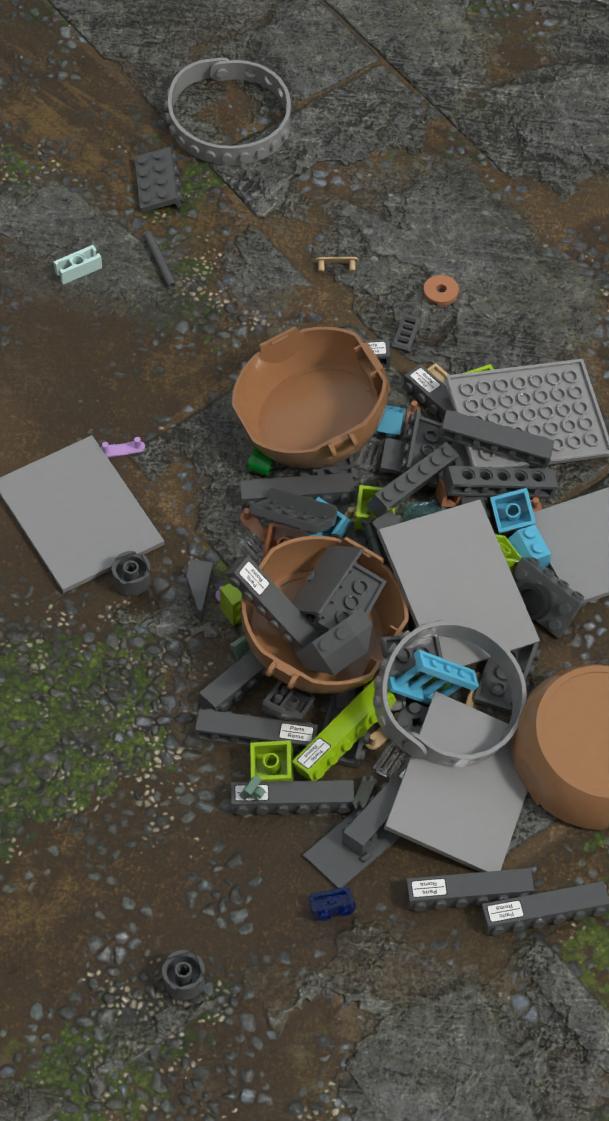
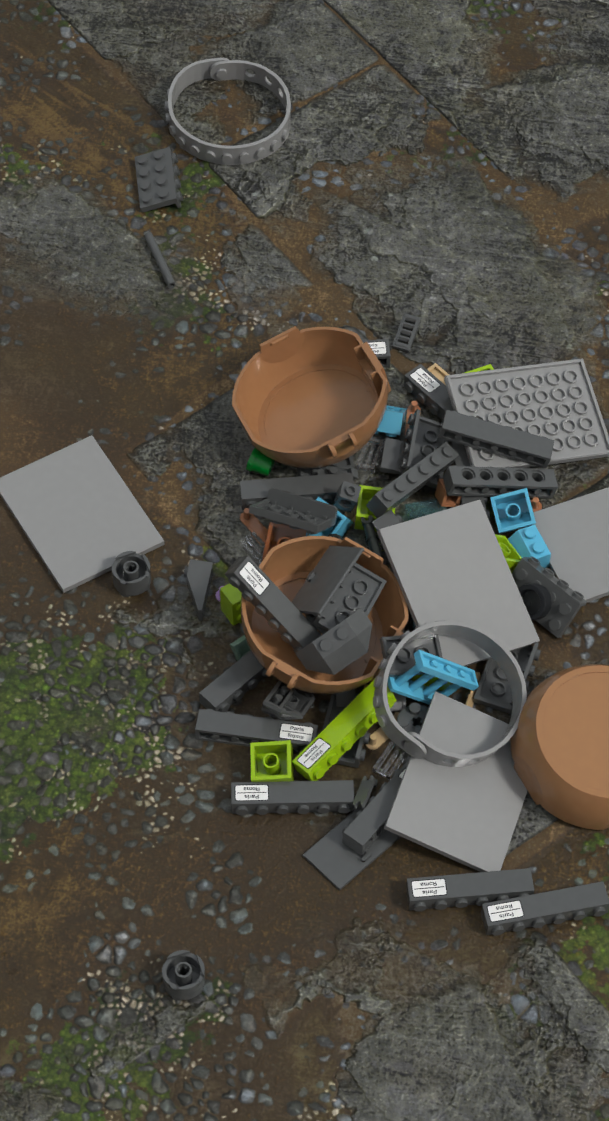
light aqua piece [54,245,102,285] -> none
lavender piece [101,437,145,458] -> none
sand green tile [239,775,266,801] -> none
clear blue bracket [308,886,356,921] -> none
tan piece [315,257,359,273] -> none
nougat tile [423,275,459,306] -> none
none -> dark grey brick [333,481,361,513]

